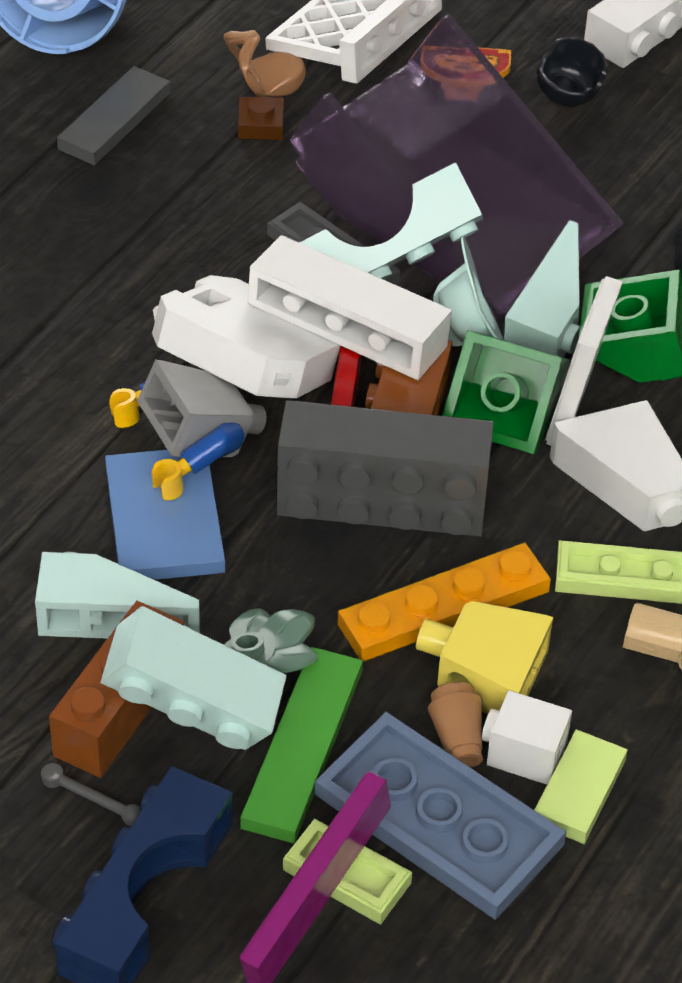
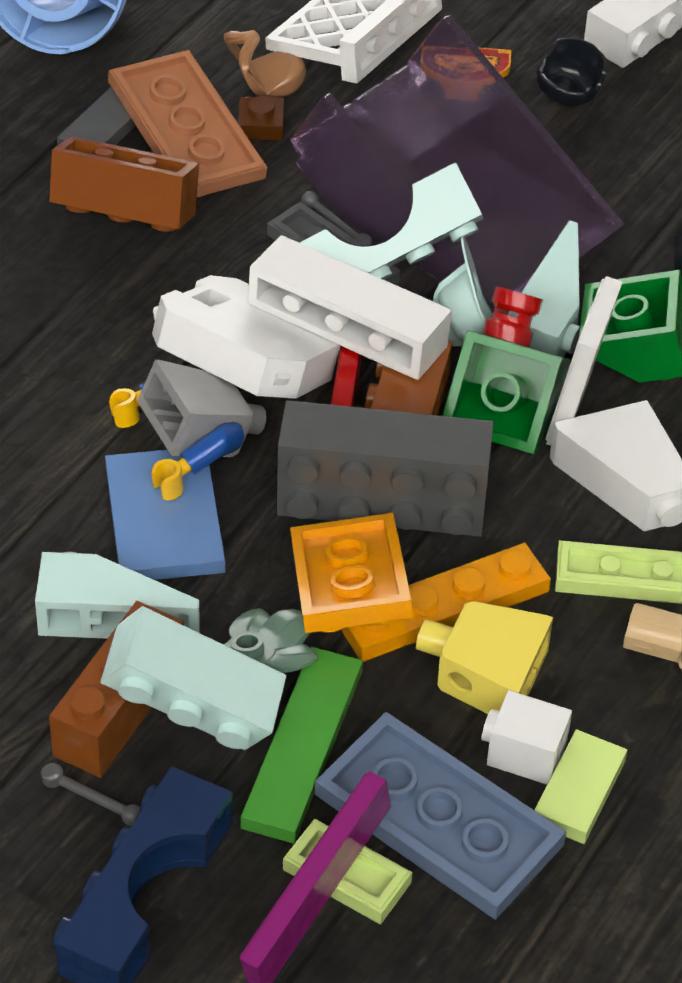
medium nougat cone [428,682,483,768] -> none
none -> dark orange brick [49,136,199,232]
none -> nougat tile [108,50,267,197]
none -> light orange plate [290,513,414,633]
none -> dark grey hinge [301,191,372,247]
none -> red wheel [482,286,543,347]

